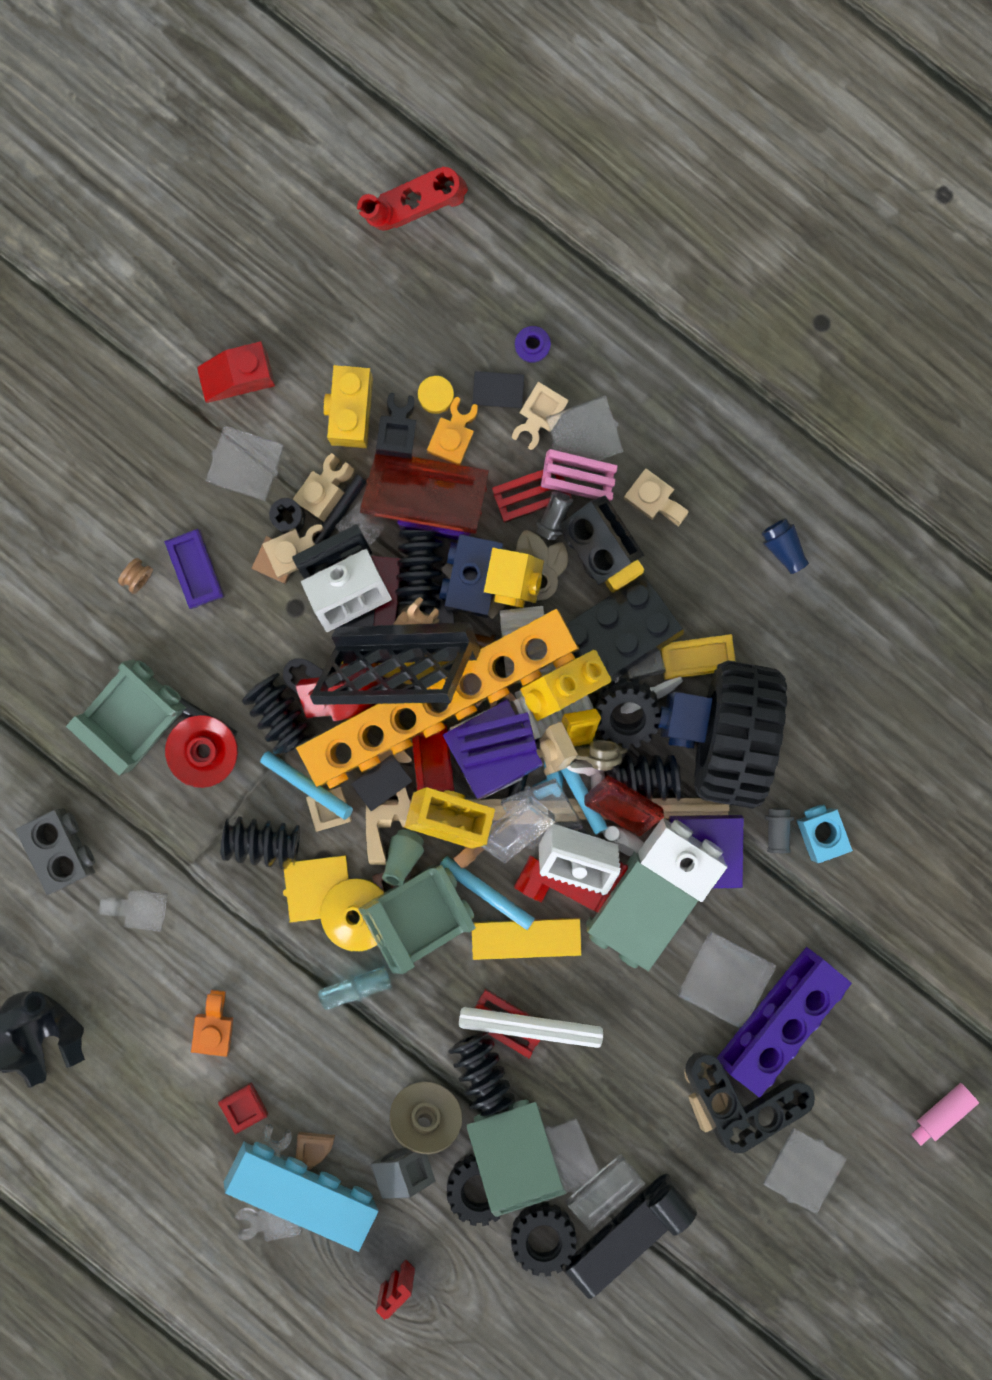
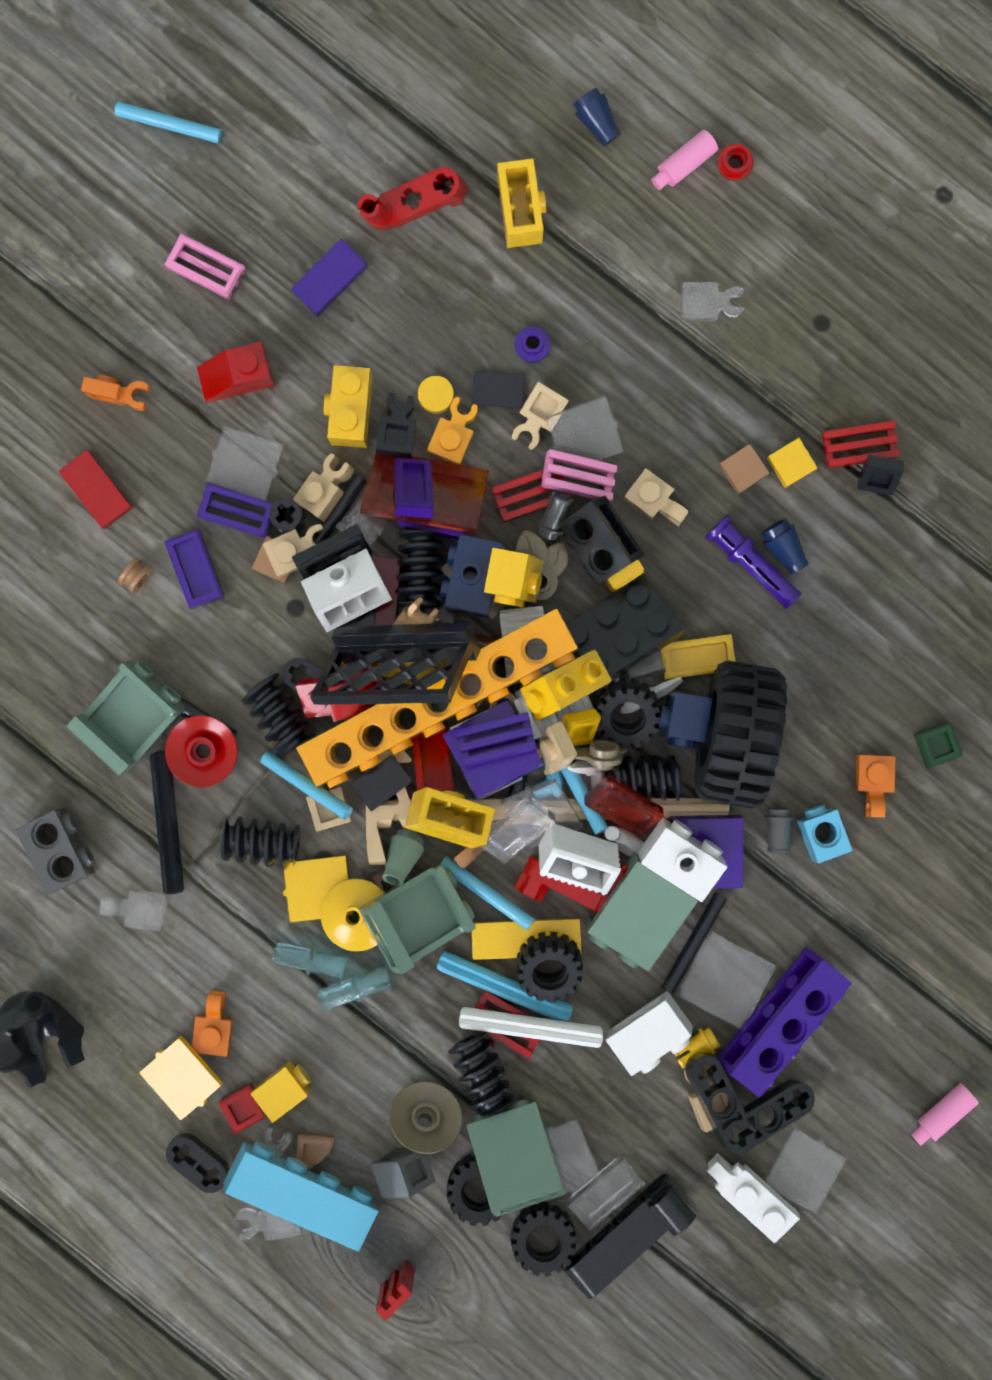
none -> red tile [58,450,133,530]
none -> orange plate [81,374,151,411]
none -> medium azure bar [115,101,222,144]
none -> piece [139,1035,223,1120]
none -> black axle [149,751,184,894]
none -> bright pink tile [164,233,246,300]
none -> black beam [166,1133,229,1193]
none -> dark purple tile [197,482,273,539]
none -> yellow brick [250,1060,312,1123]
none -> clear light blue axle [273,943,347,979]
none -> dark purple tile [291,239,368,317]
none -> dark purple tile [394,458,434,518]
none -> medium azure axle [437,951,573,1022]
none -> yellow brick [497,158,546,248]
none -> black tyre [517,931,583,1002]
none -> dark blue cone [573,88,621,146]
none -> white brick [606,990,693,1076]
none -> bright pink cylinder [651,129,718,190]
none -> black bar [661,892,727,994]
none -> yellow pin [674,1027,721,1069]
none -> clear plate [681,282,744,322]
none -> dark purple pin [705,514,801,609]
none -> white hinge [707,1153,800,1243]
none -> red plate [717,144,754,181]
none -> medium nougat tile [719,444,770,494]
none -> yellow tile [767,438,817,488]
none -> red tile [821,420,900,469]
none -> orange plate [855,755,896,818]
none -> black plate [857,455,904,495]
none -> dark green tile [914,722,963,768]

